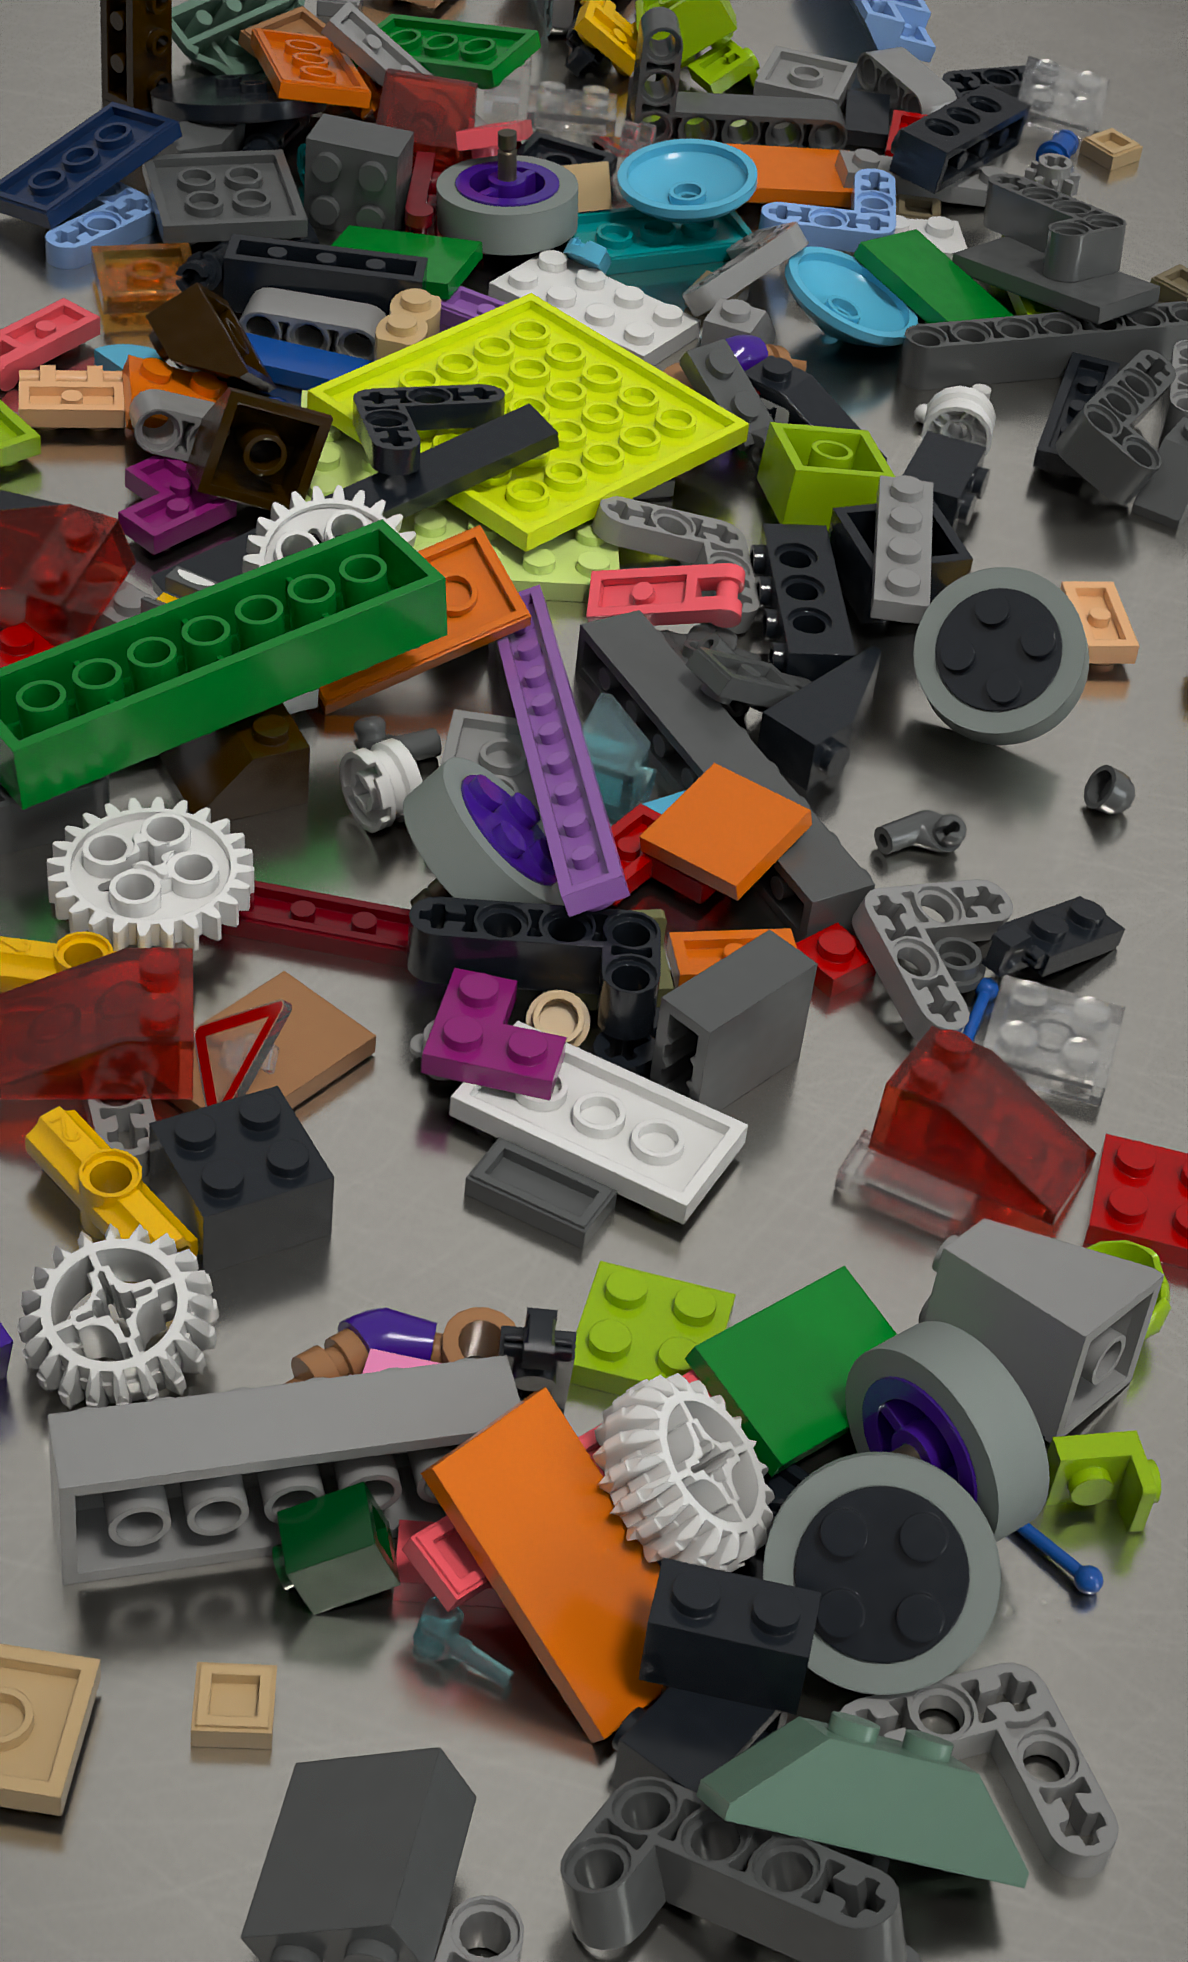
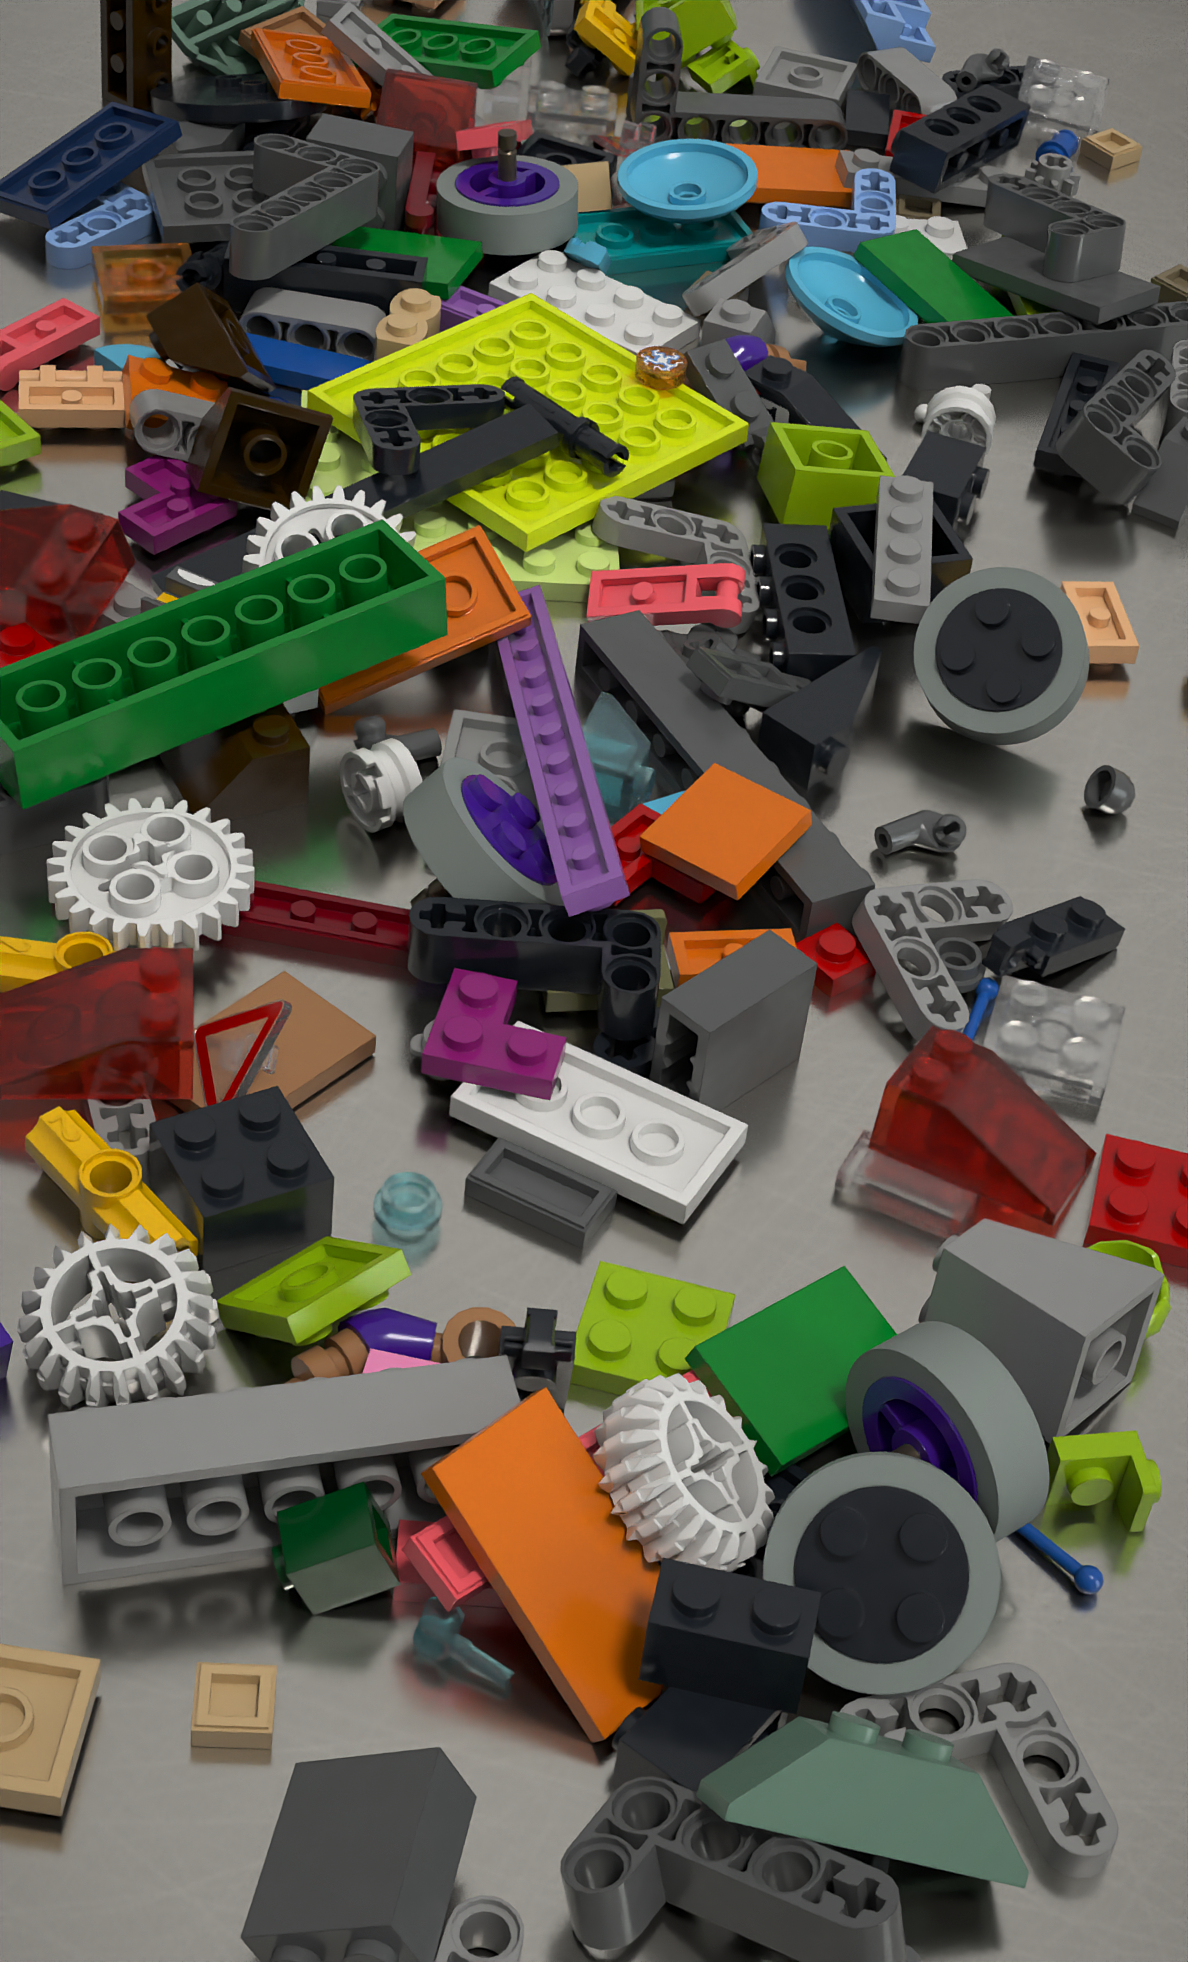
tan plate [525,990,590,1048] -> none
none -> lime plate [217,1236,411,1346]
none -> dark grey beam [229,134,380,280]
none -> clear light blue plate [373,1172,443,1236]
none -> black pin [501,376,629,478]
none -> clear orange tile [634,346,687,390]
none -> dark grey arm [956,48,1010,92]

